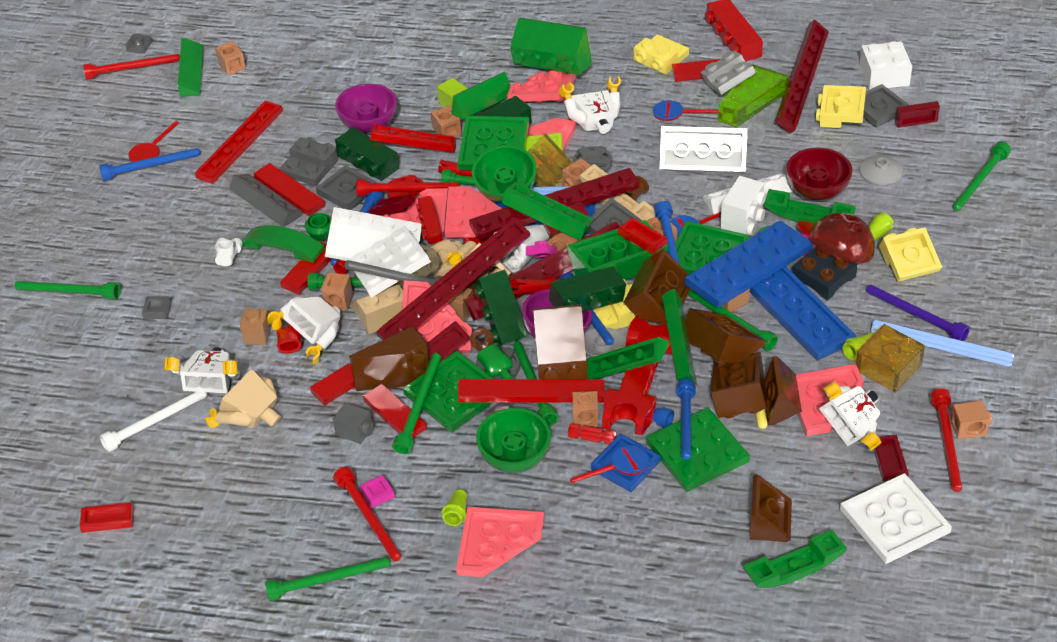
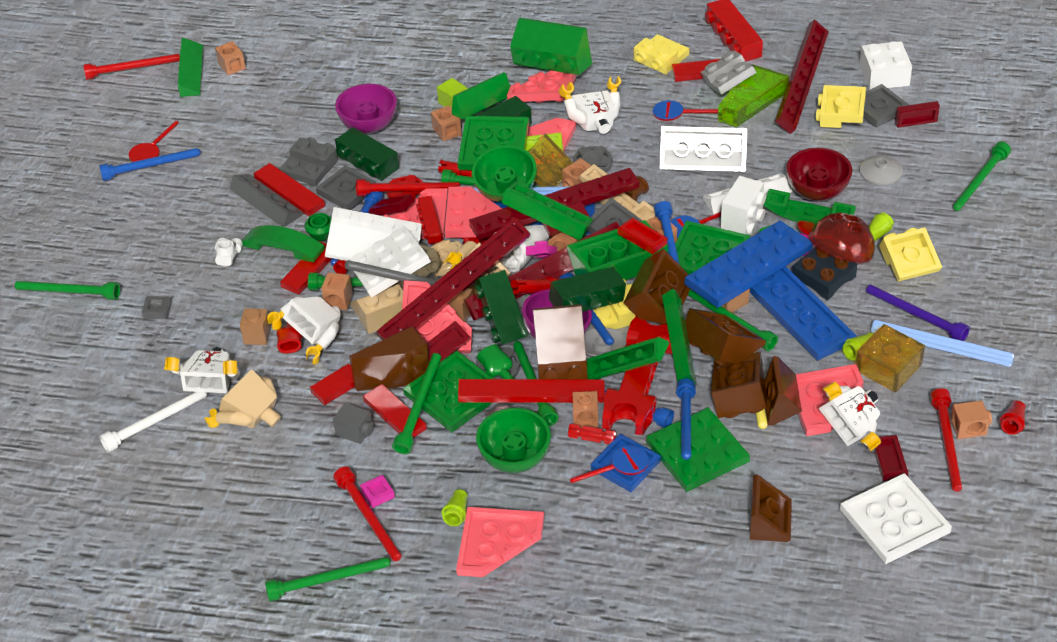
red tile [80,502,134,533] -> none
flat silver plate [125,34,152,54] -> none
red tile [195,101,283,184] -> none
red tile [370,124,455,153] -> none
reddish brown cone [470,327,493,351] -> none
green slope [743,530,847,588] -> none
none -> red cone [1000,400,1026,435]

